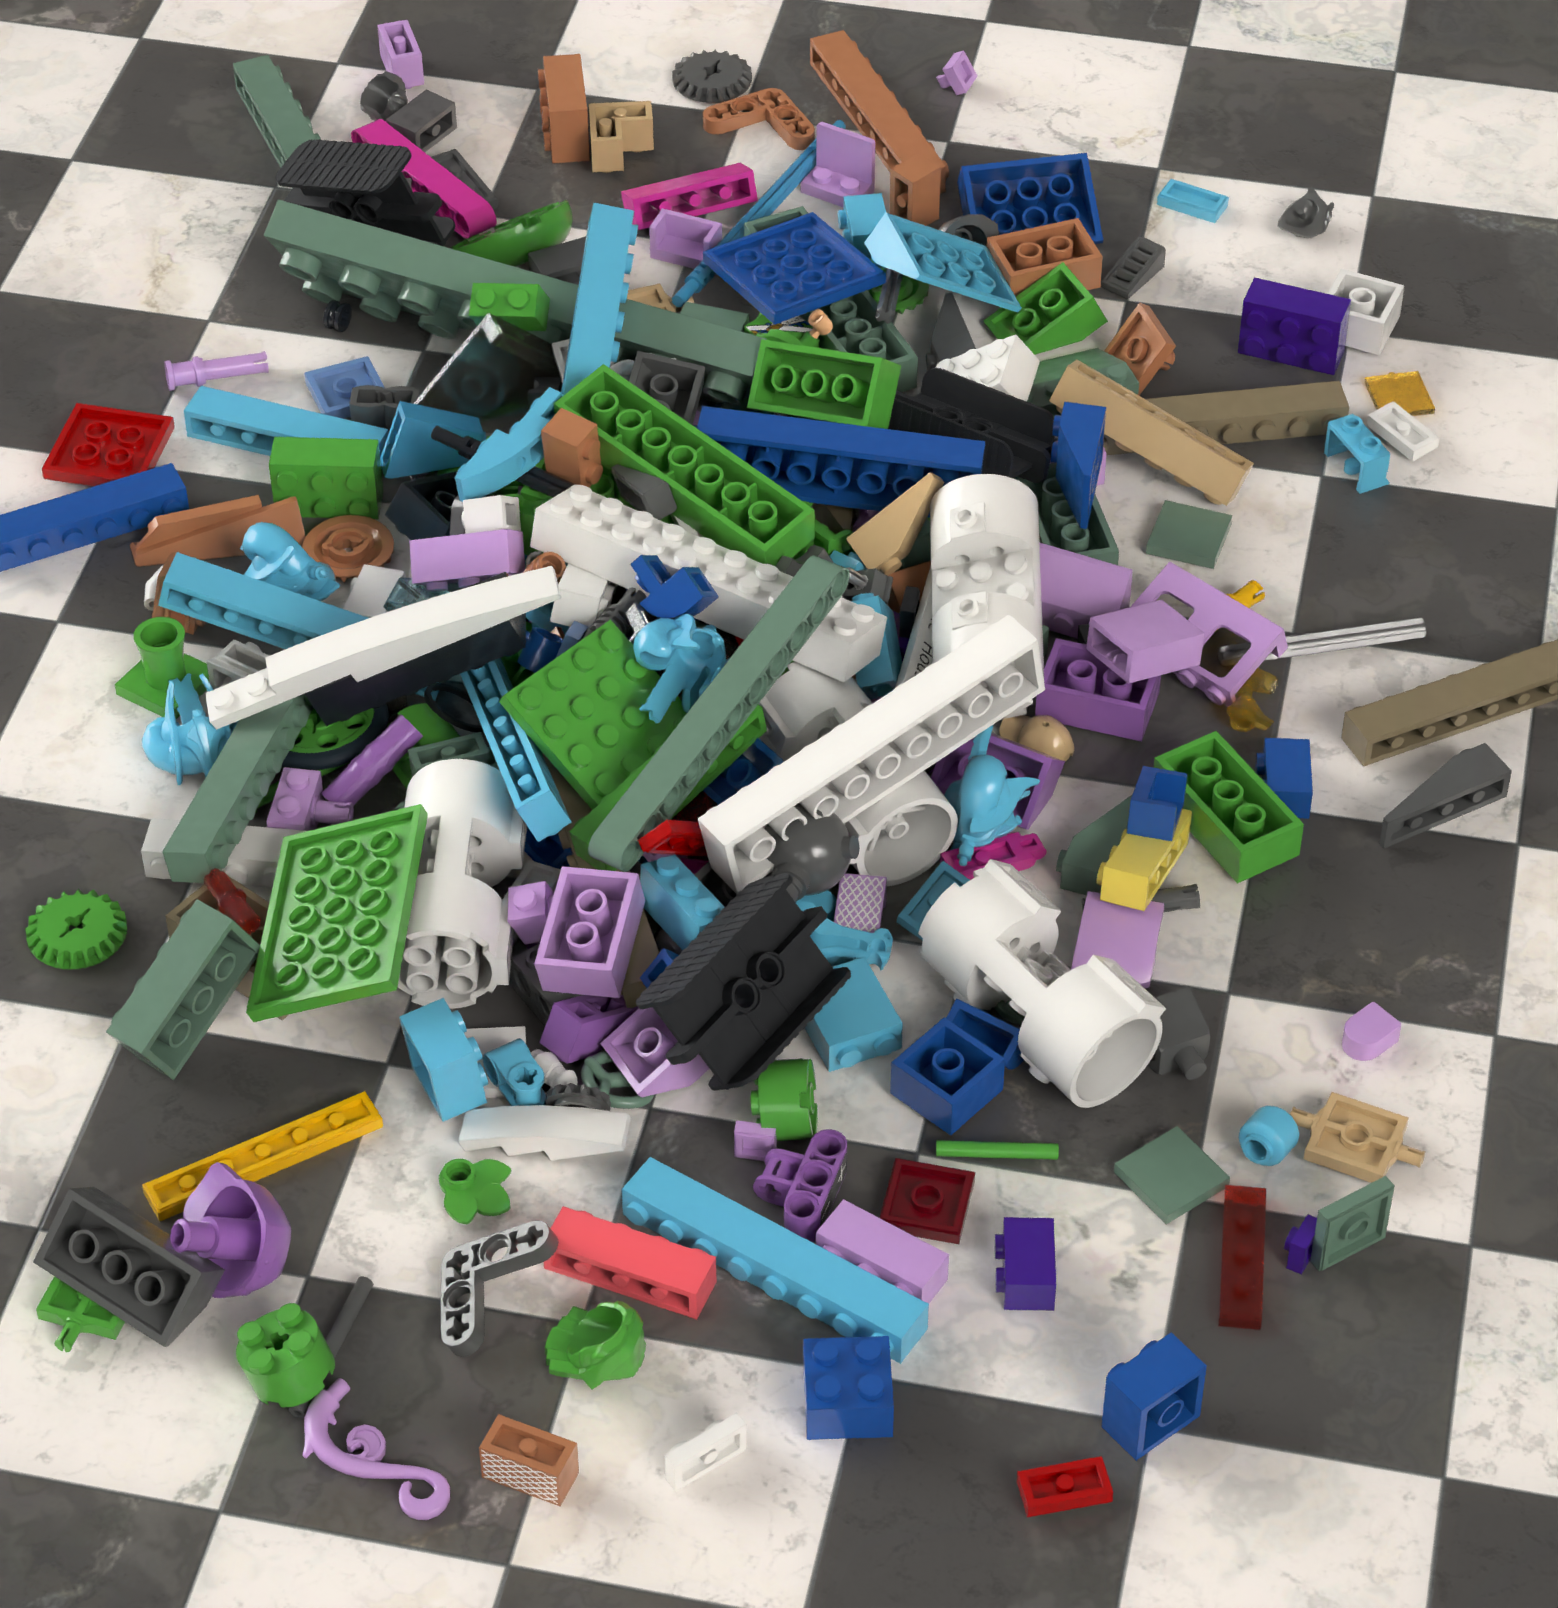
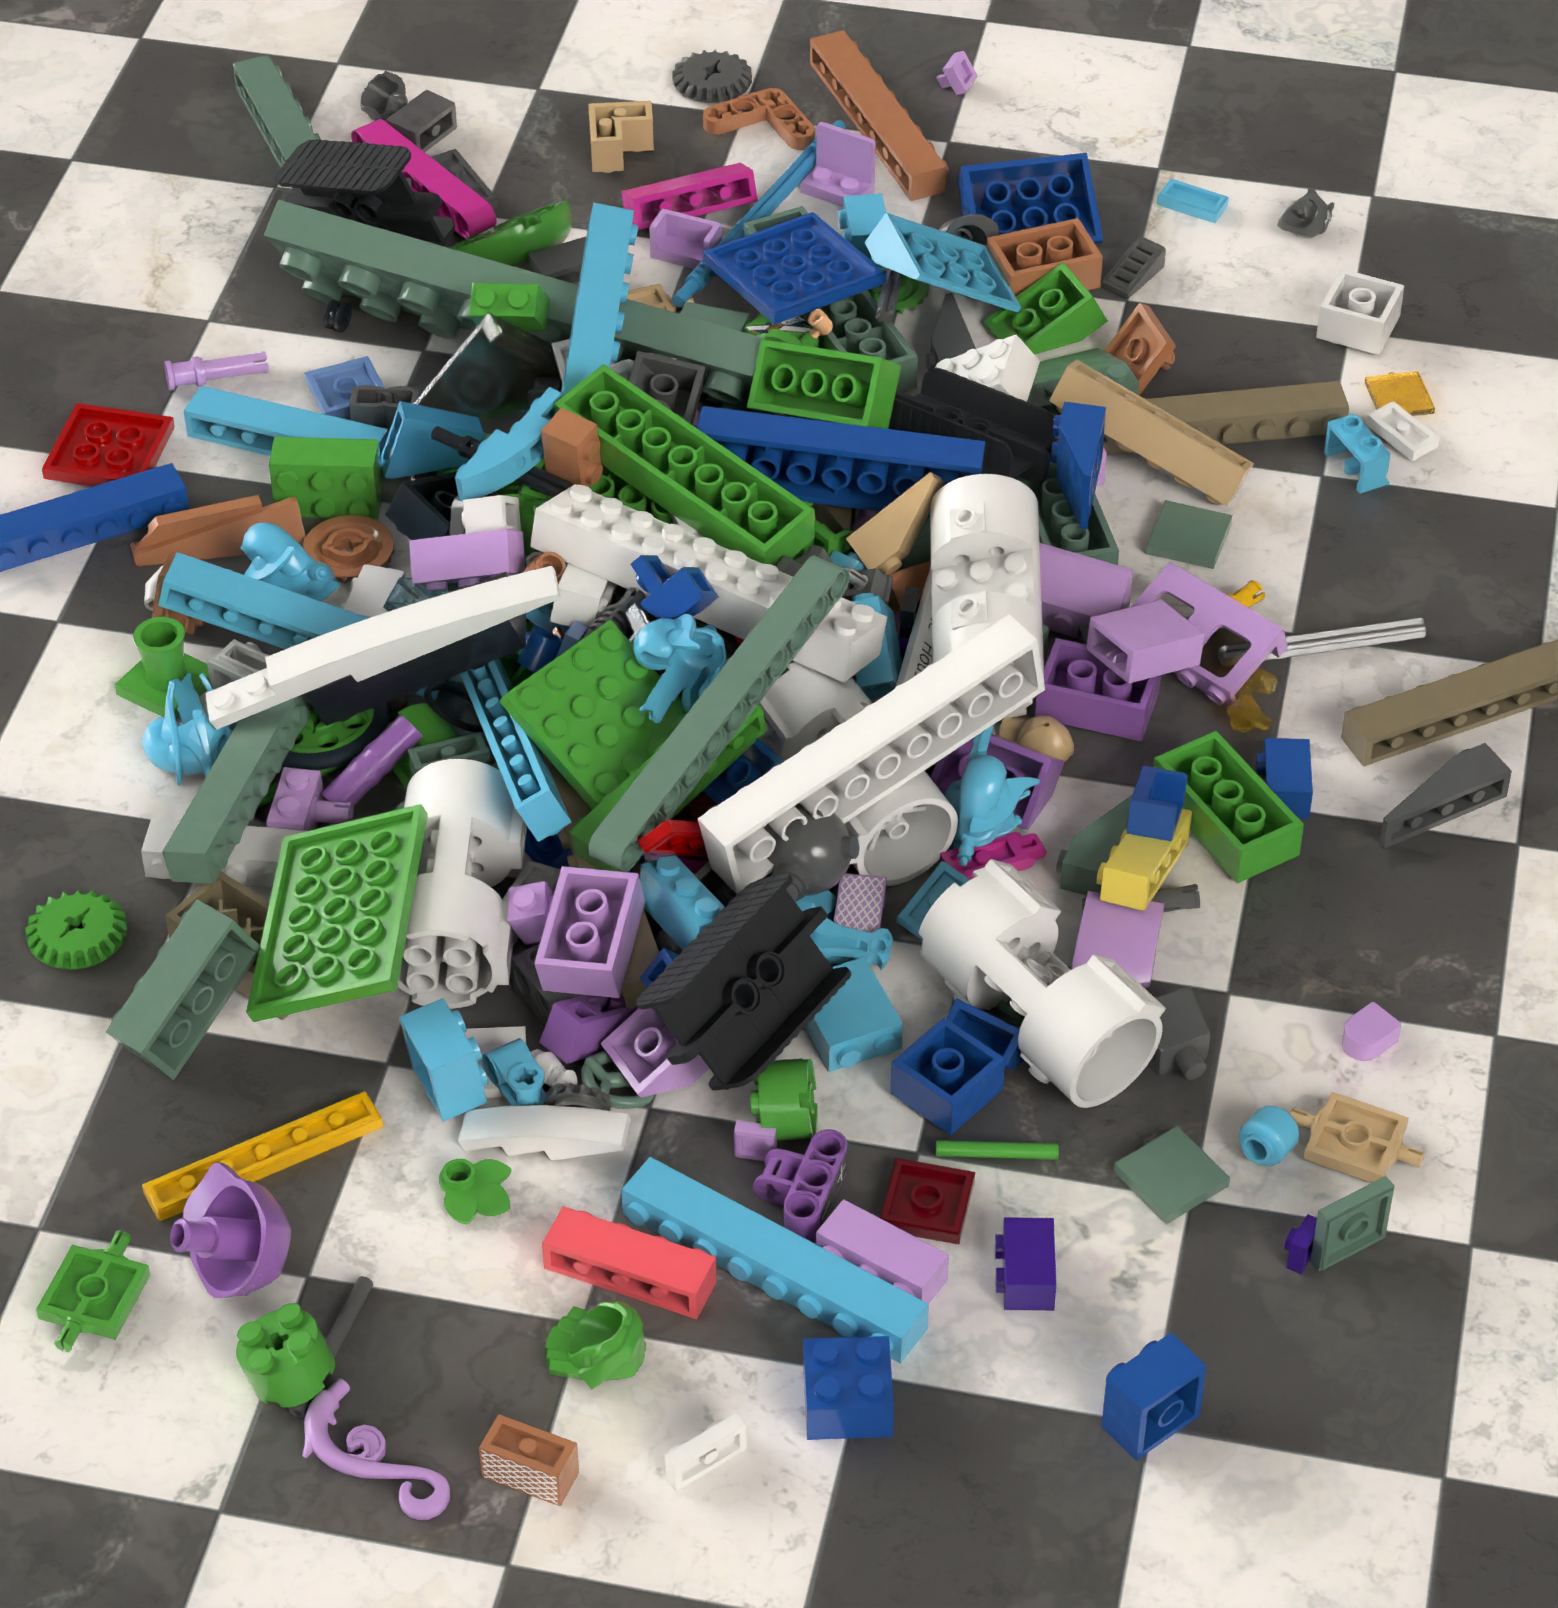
dark grey slope [33,1187,225,1347] -> none
clear red axle [204,868,261,935] -> none
lavender brick [377,20,424,89] -> none
dark grey beam [441,1220,559,1357] -> none
nougat brick [538,54,590,163] -> none
dark grey slope [611,464,677,520] -> none
nougat brick [890,153,941,226] -> none
red plate [1017,1456,1113,1517] -> none
clear red tile [1218,1185,1266,1330] -> none
dark purple brick [1238,277,1351,375] -> none

